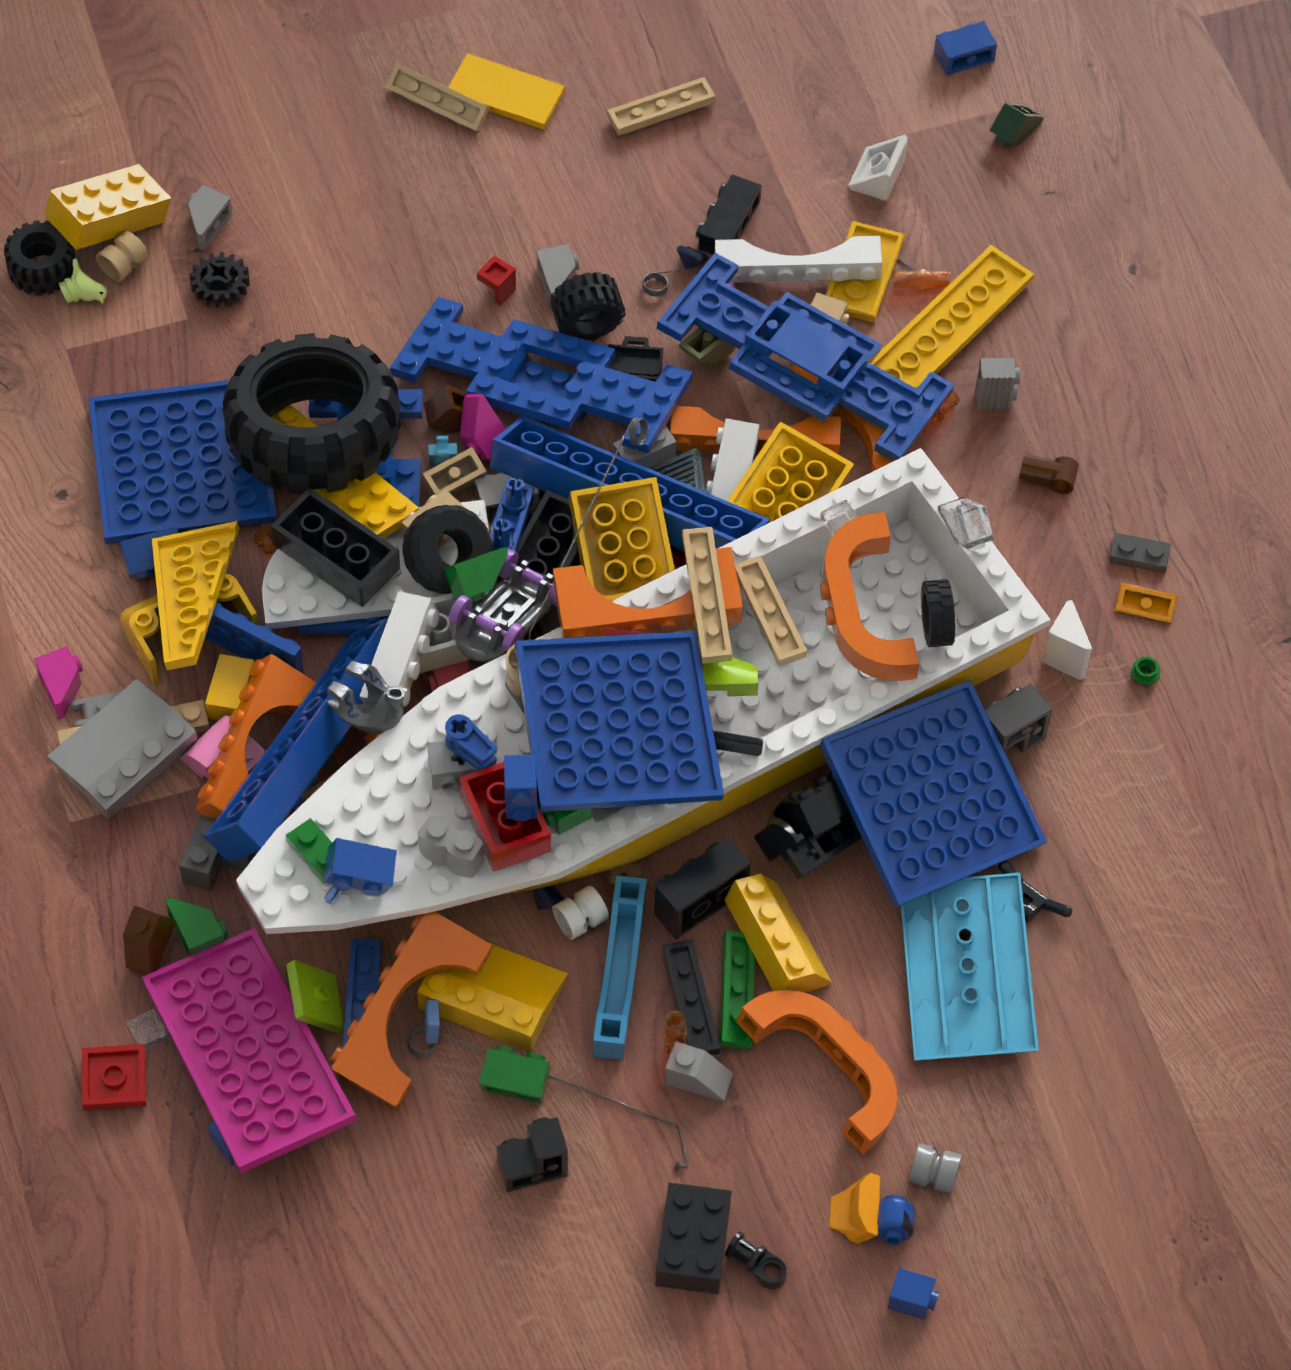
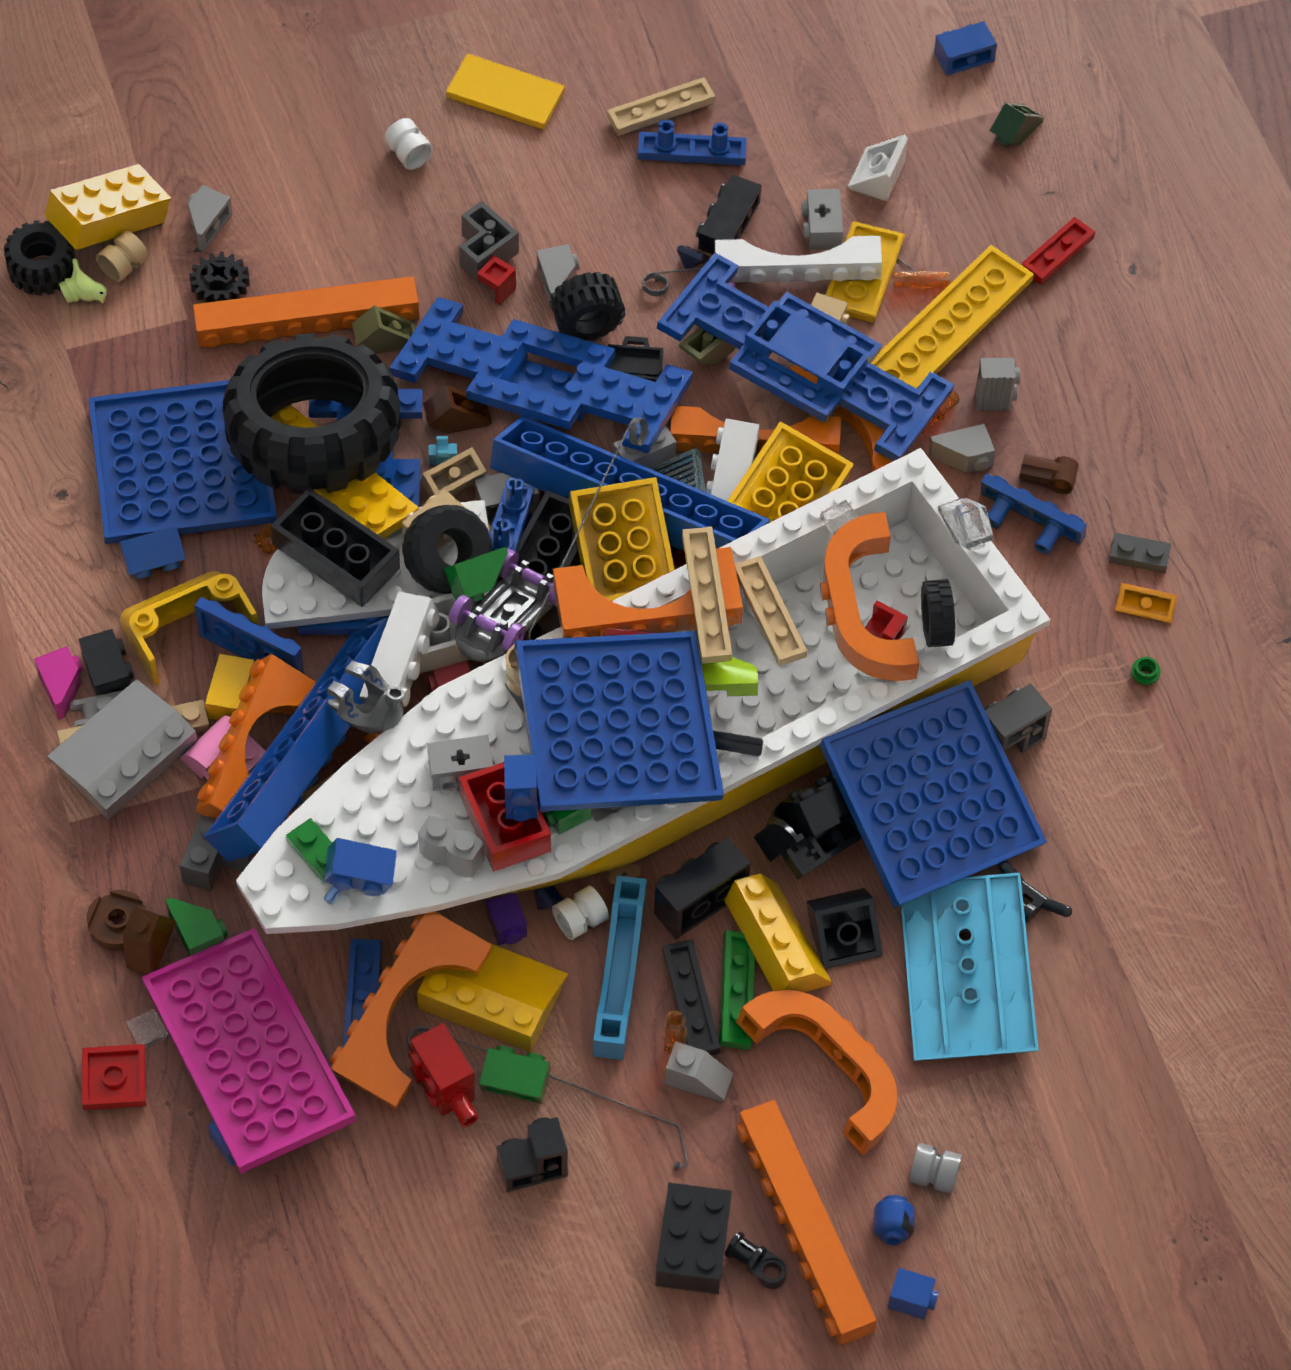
yellow wing [152,521,240,671] -> none
lime plate [286,960,344,1034] -> none
tan plate [386,63,490,132] -> none
medium blue tile [424,1000,440,1044] -> none
blue piece [445,714,497,771] -> none
dark pink slope [460,394,505,460] -> none
light orange slope [829,1173,880,1244] -> none
white slope [1042,600,1092,680] -> none
none -> black brick [79,629,135,696]
none -> reddish brown plate [86,890,146,950]
none -> orange brick [193,276,420,348]
none -> olive slope [352,306,416,354]
none -> white wheel [384,118,434,170]
none -> red brick [408,1023,479,1127]
none -> dark grey brick [459,201,519,283]
none -> dark purple brick [486,893,527,946]
none -> blue plate [638,120,747,165]
none -> orange brick [736,1099,877,1346]
none -> light grey brick [801,189,843,250]
none -> black slope [806,888,883,968]
none -> red panel [865,601,908,640]
none -> light grey slope [928,424,995,473]
none -> blue plate [980,473,1087,554]
none -> red plate [1021,217,1095,285]

